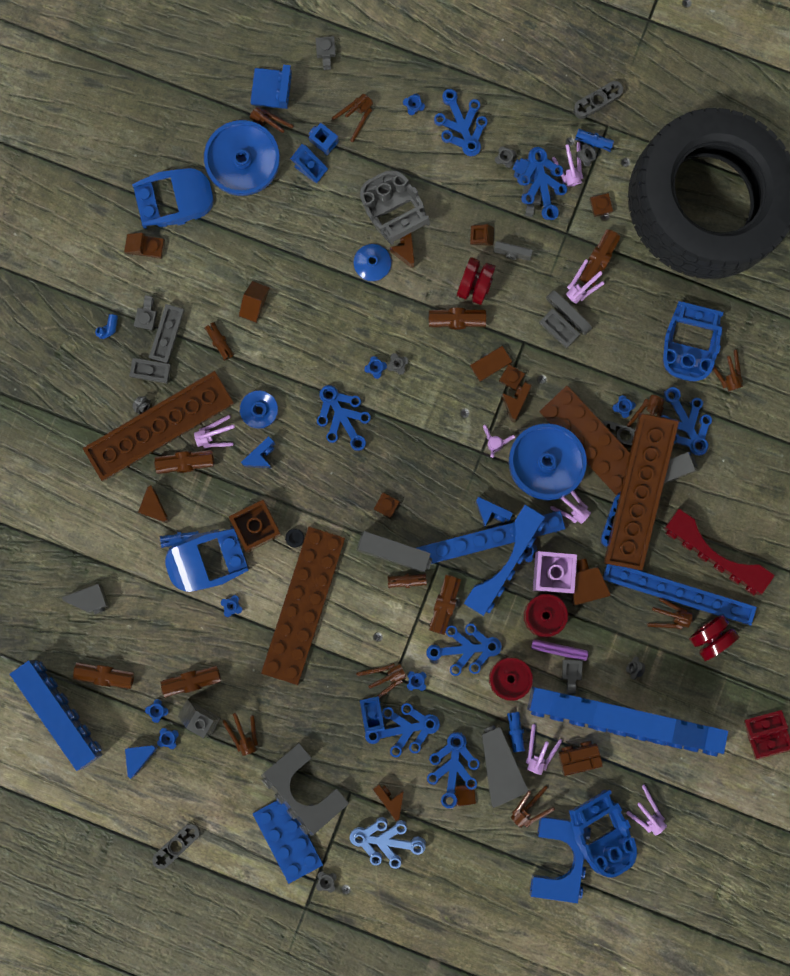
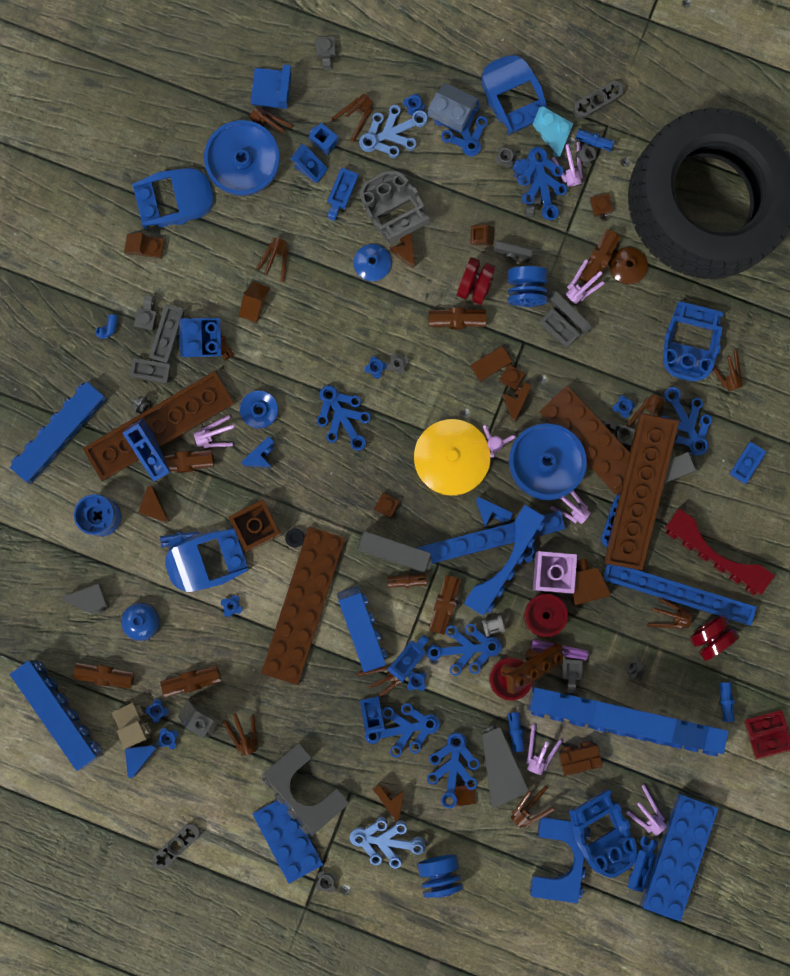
none -> blue brick [10,382,107,484]
none -> blue wheel [74,494,122,537]
none -> dark tan brick [111,702,152,749]
none -> blue cylinder [121,603,160,641]
none -> blue slope [123,418,170,481]
none -> blue slope [179,318,221,357]
none -> reddish brown plant [257,238,289,283]
none -> blue plate [327,167,359,221]
none -> blue wedge [337,586,388,673]
none -> medium blue plant [359,105,427,159]
none -> blue plate [387,635,430,682]
none -> yellow dish [414,419,490,496]
none -> blue wheel [417,854,464,898]
none -> sand blue slope [428,82,478,132]
none -> blue slope [481,55,548,136]
none -> light grey bush [482,615,505,637]
none -> reddish brown plate [501,643,563,694]
none -> blue wheel [508,266,548,307]
none -> medium azure wing [533,106,573,157]
none -> reddish brown dish [610,247,648,285]
none -> blue plate [627,836,657,892]
none -> blue brick [640,793,718,922]
none -> blue pin [719,682,735,722]
none -> blue plate [729,442,766,484]

